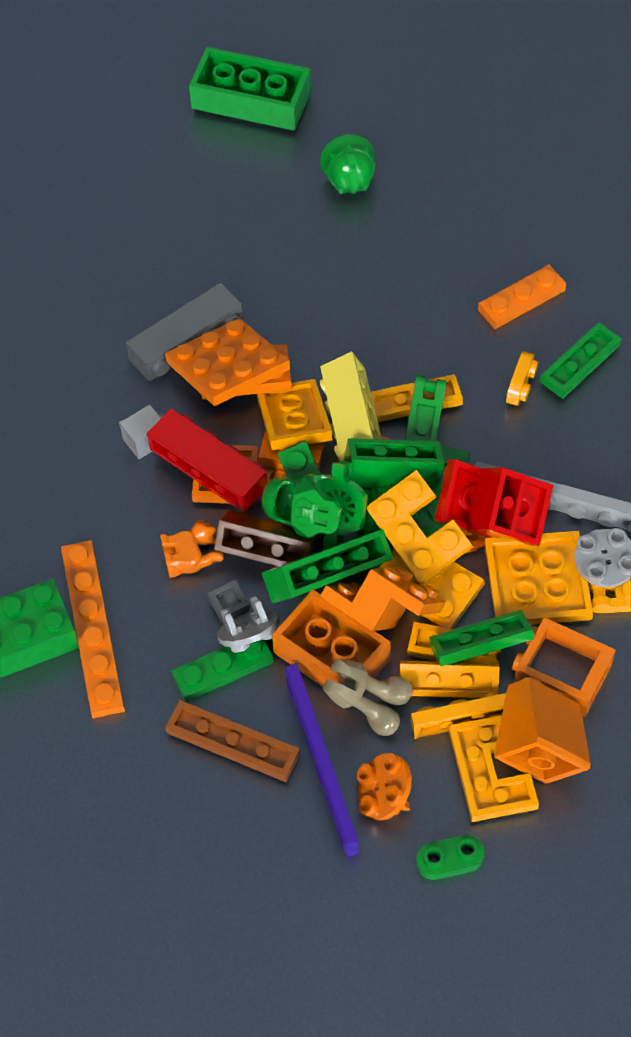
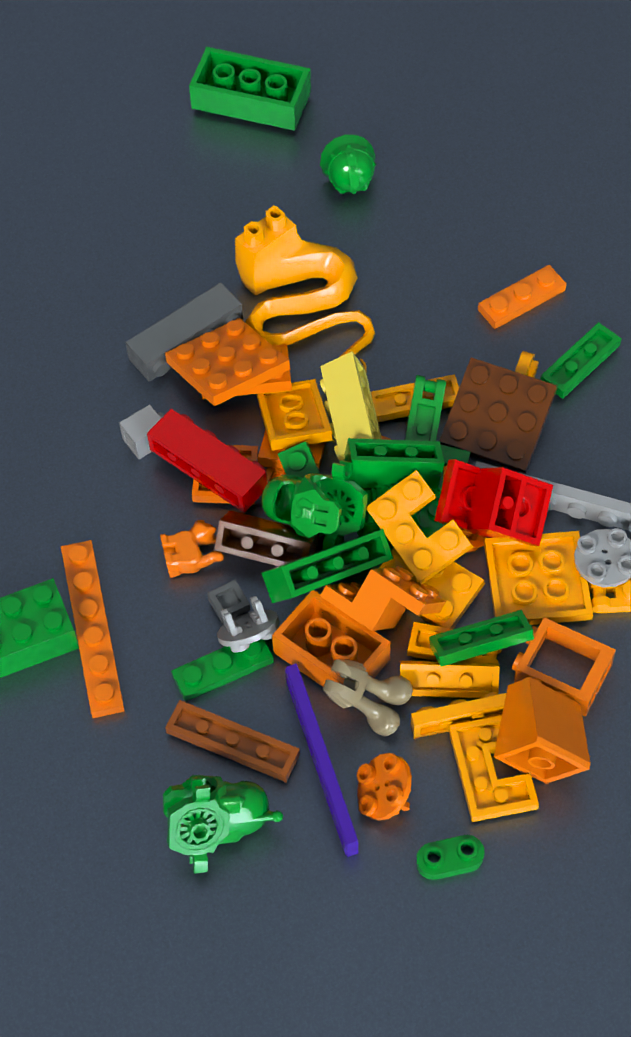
none -> helmet [163,775,283,874]
none -> light orange hips [235,205,375,370]
none -> reddish brown plate [439,357,558,473]

